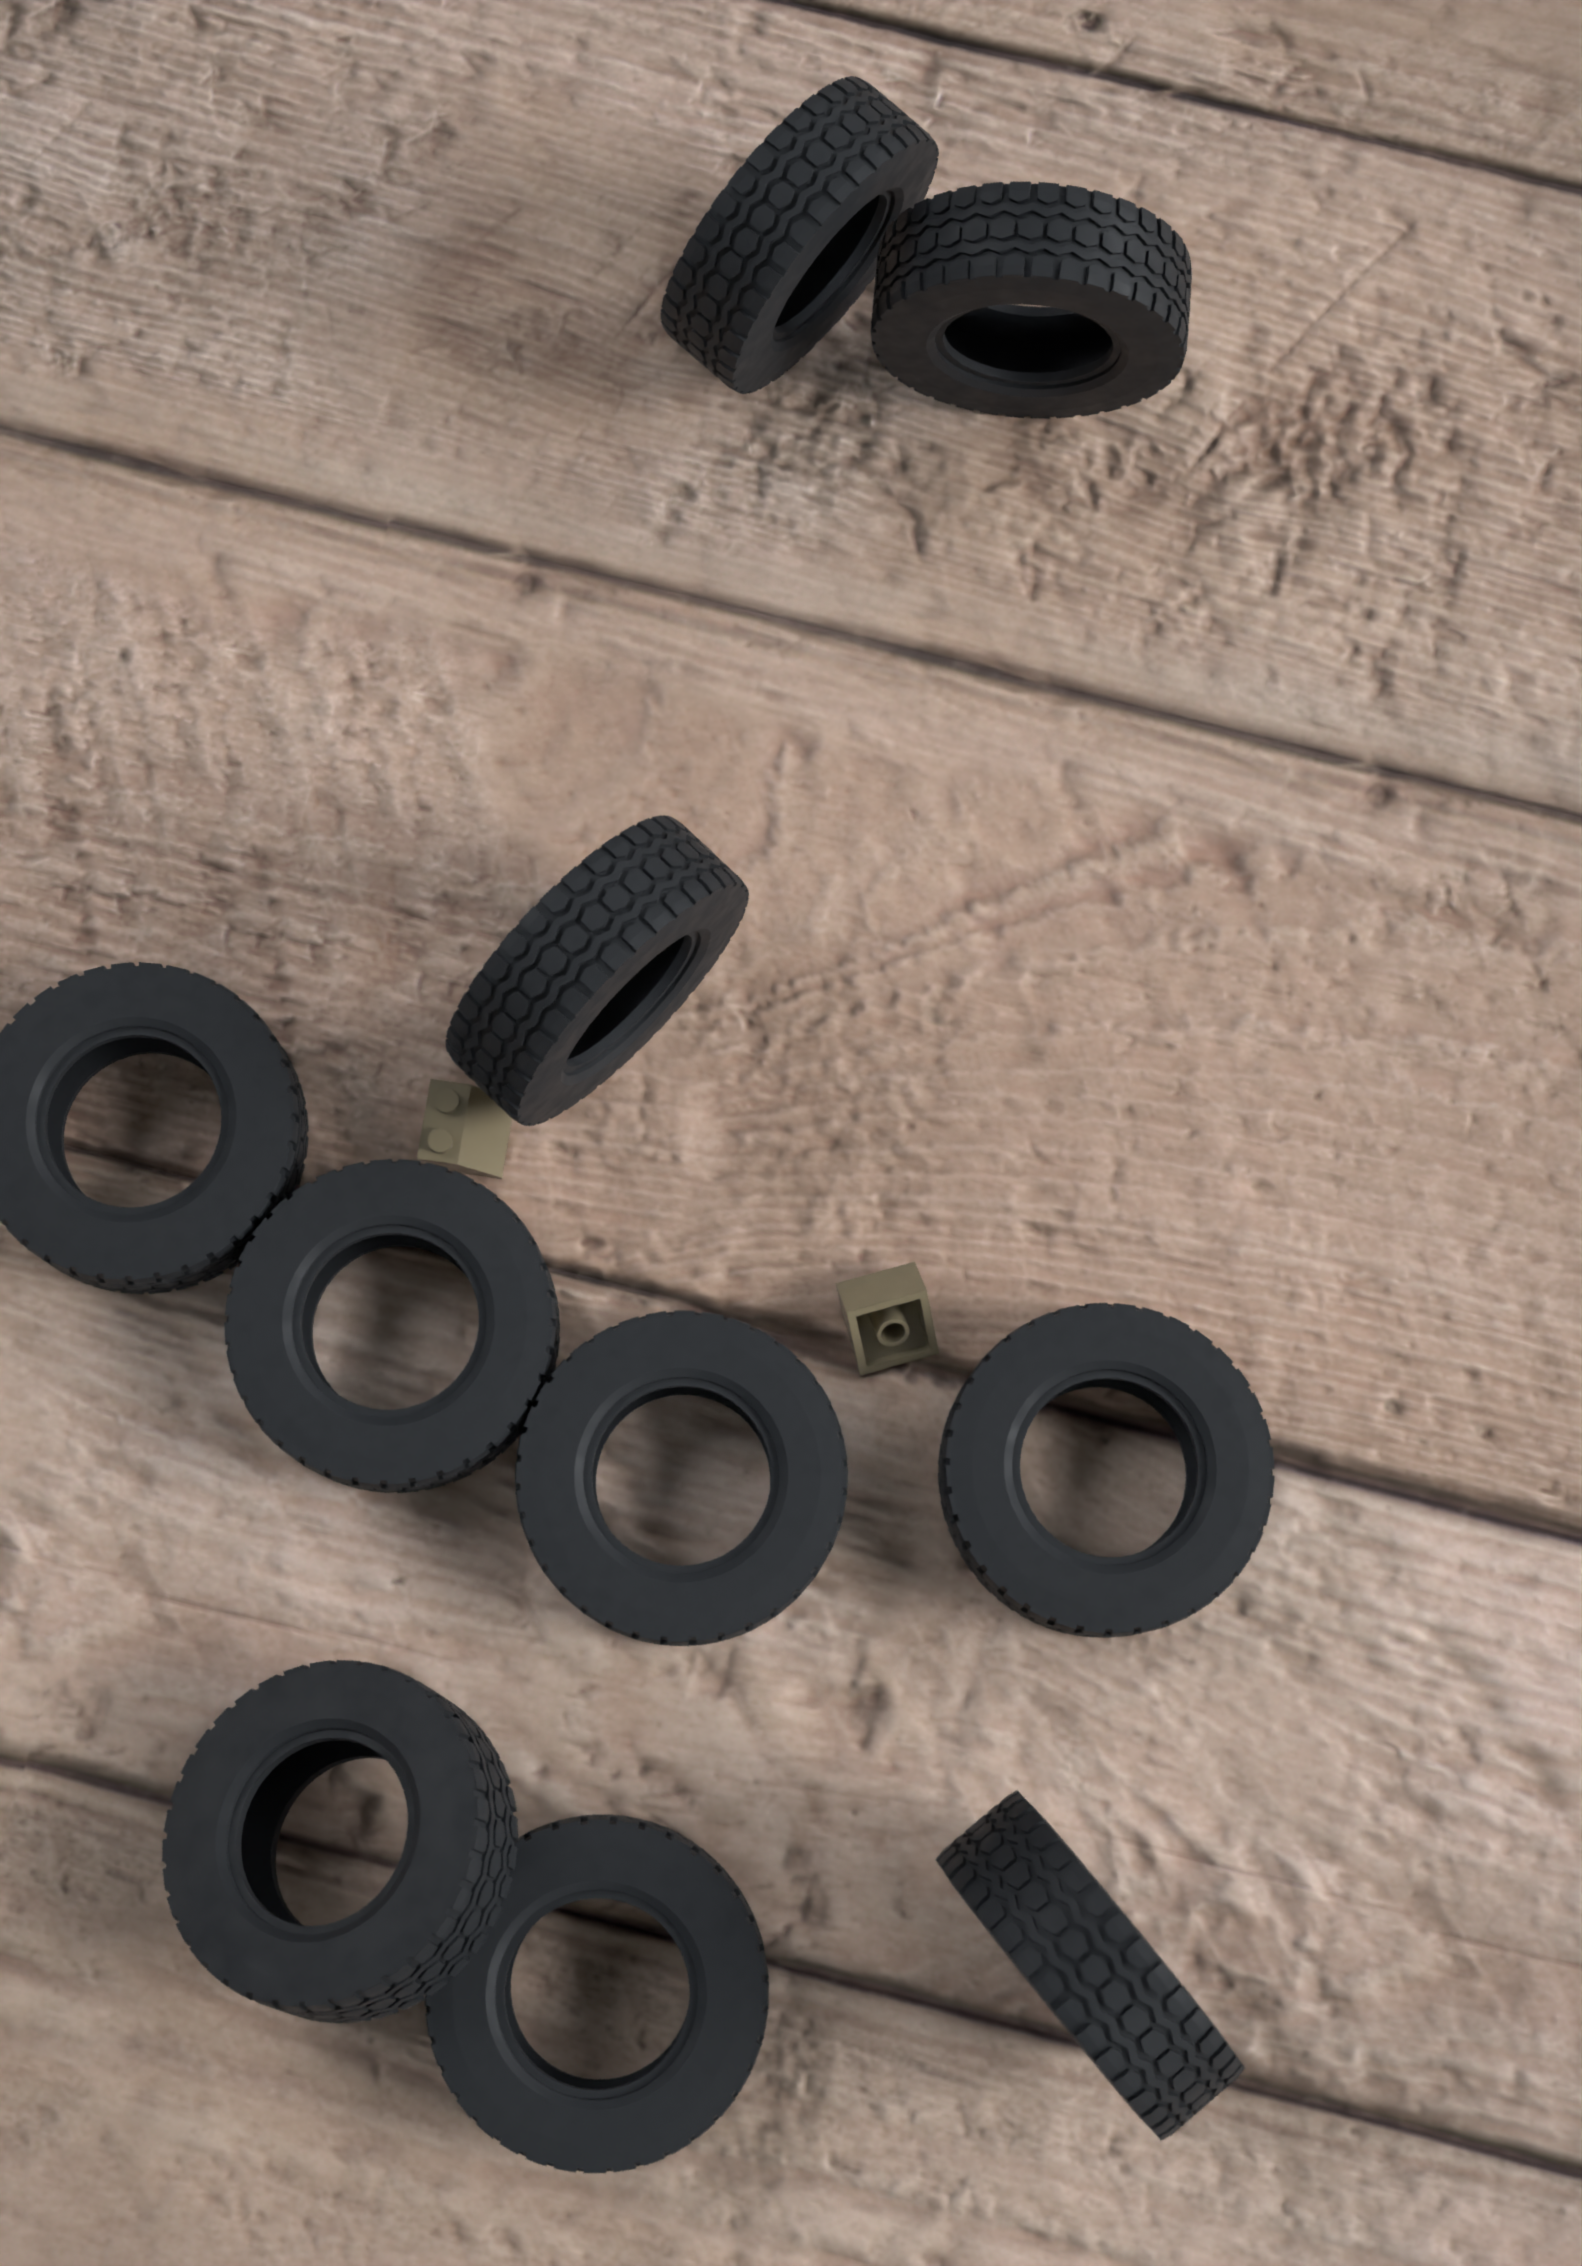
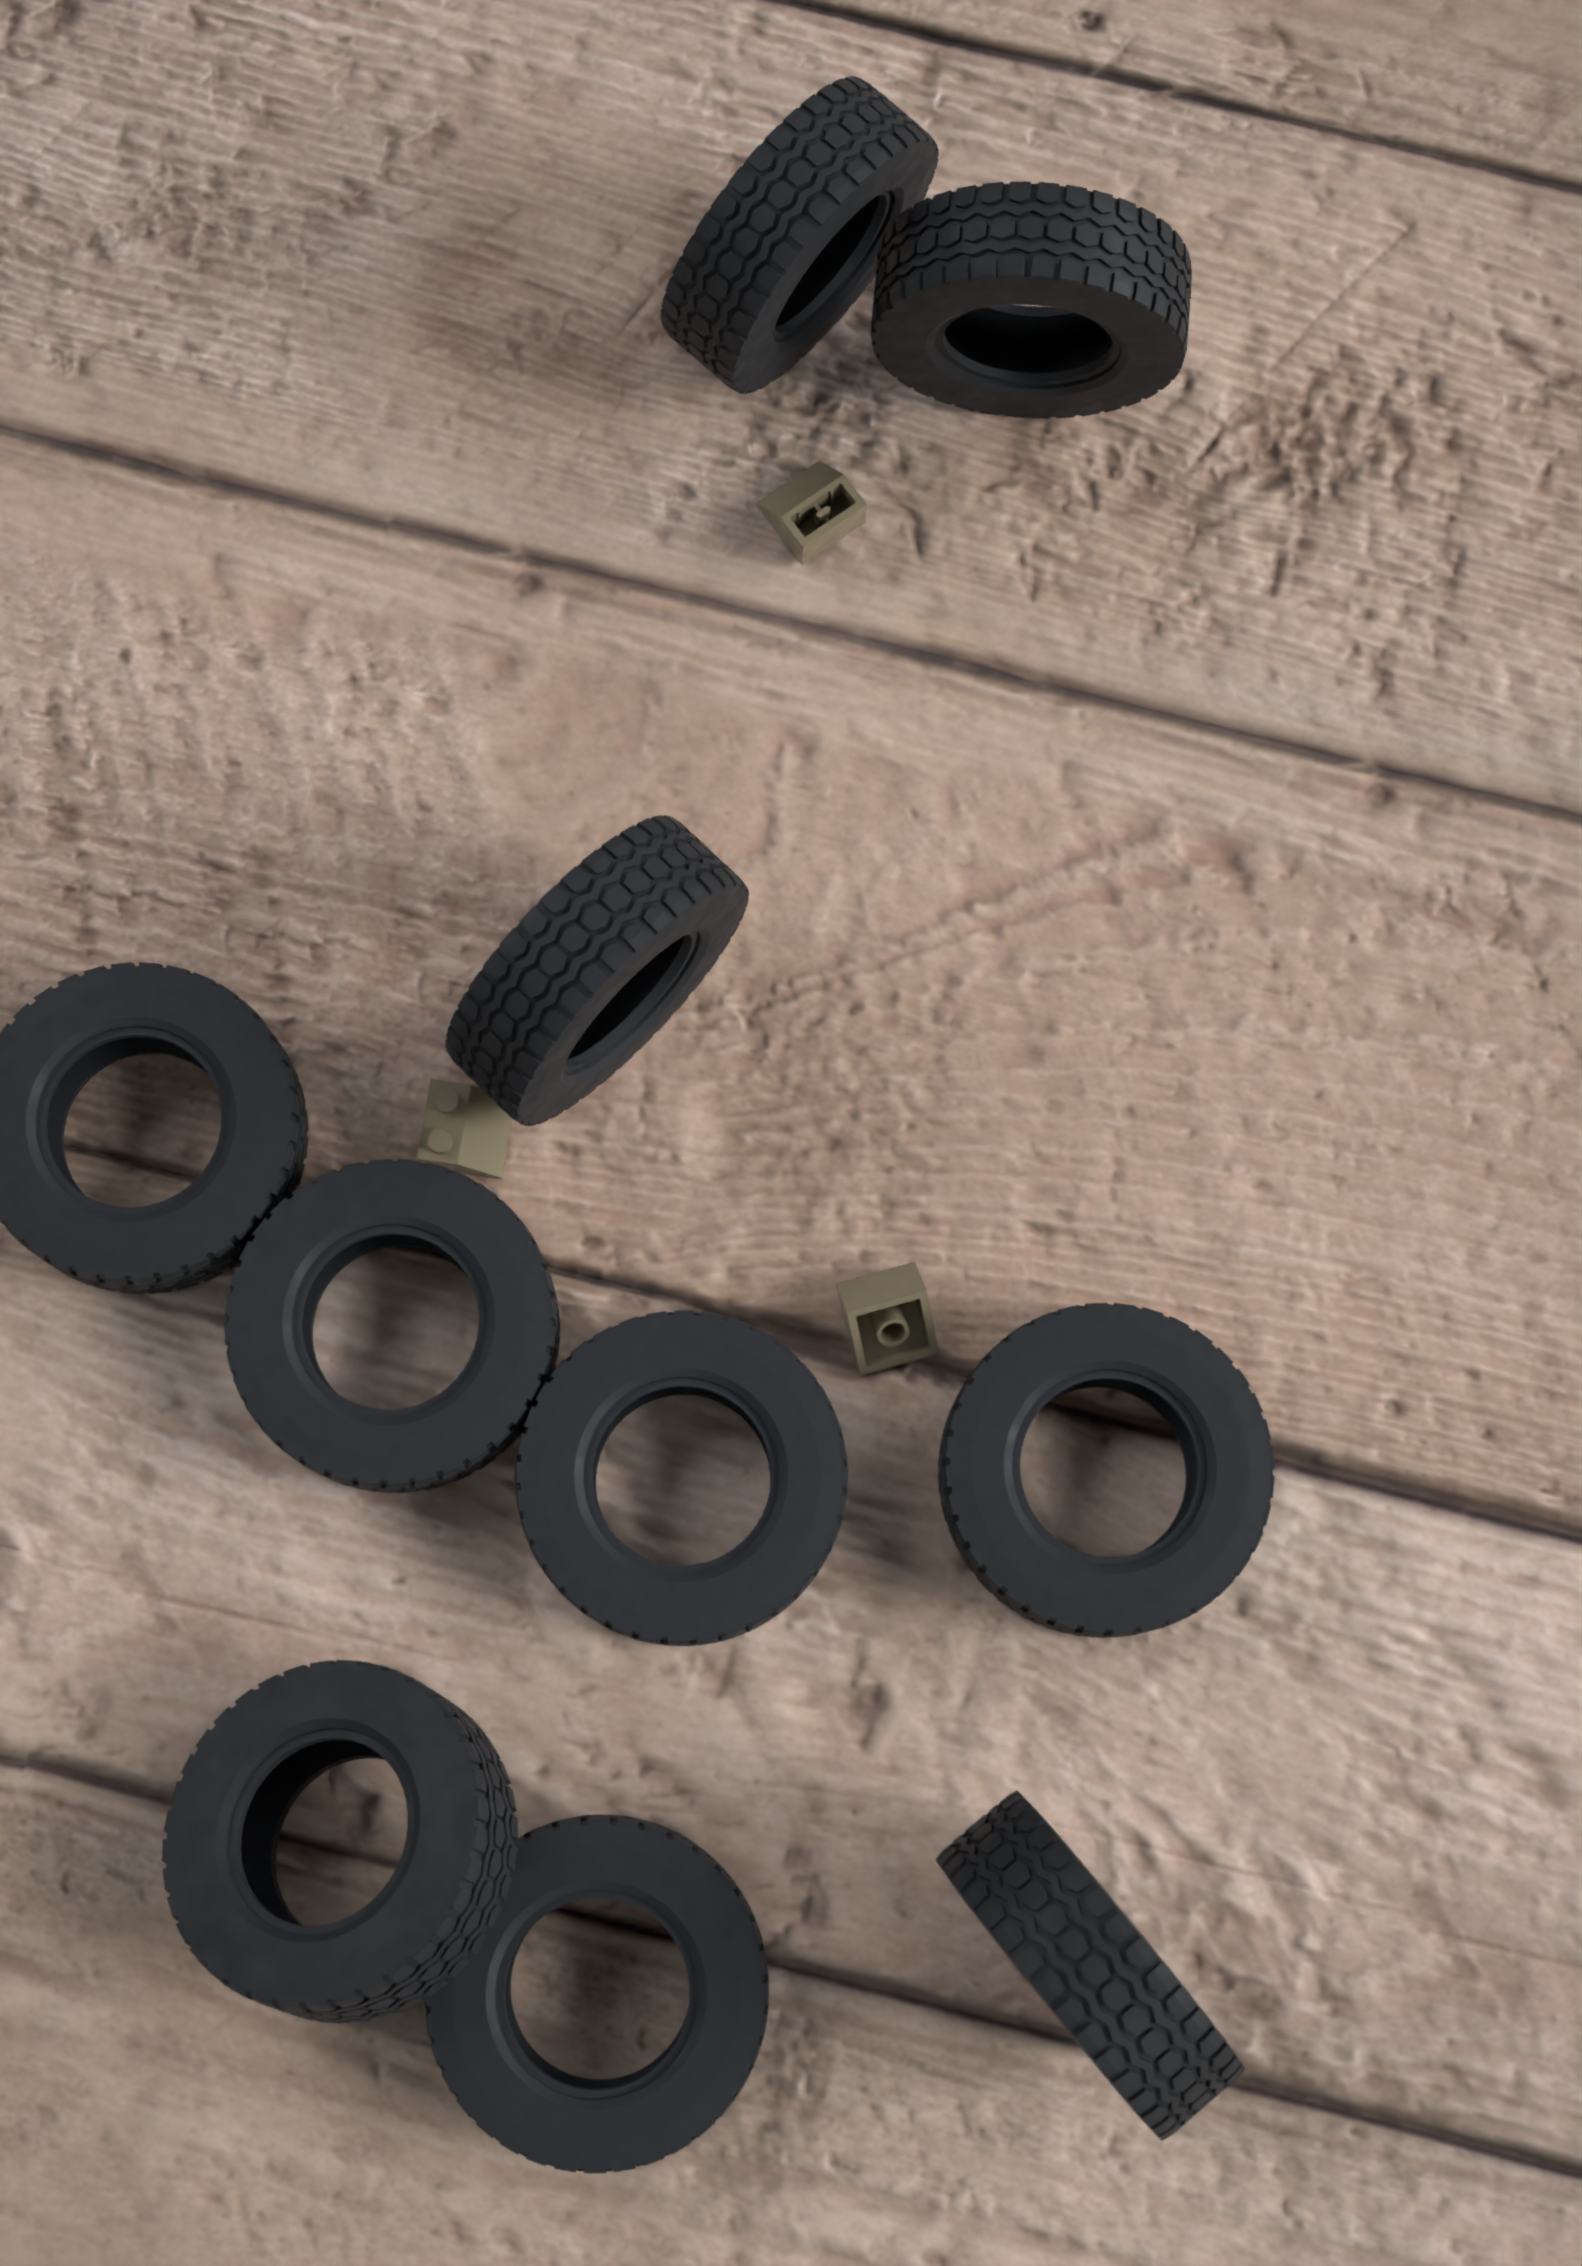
none -> dark tan slope [756,460,867,565]

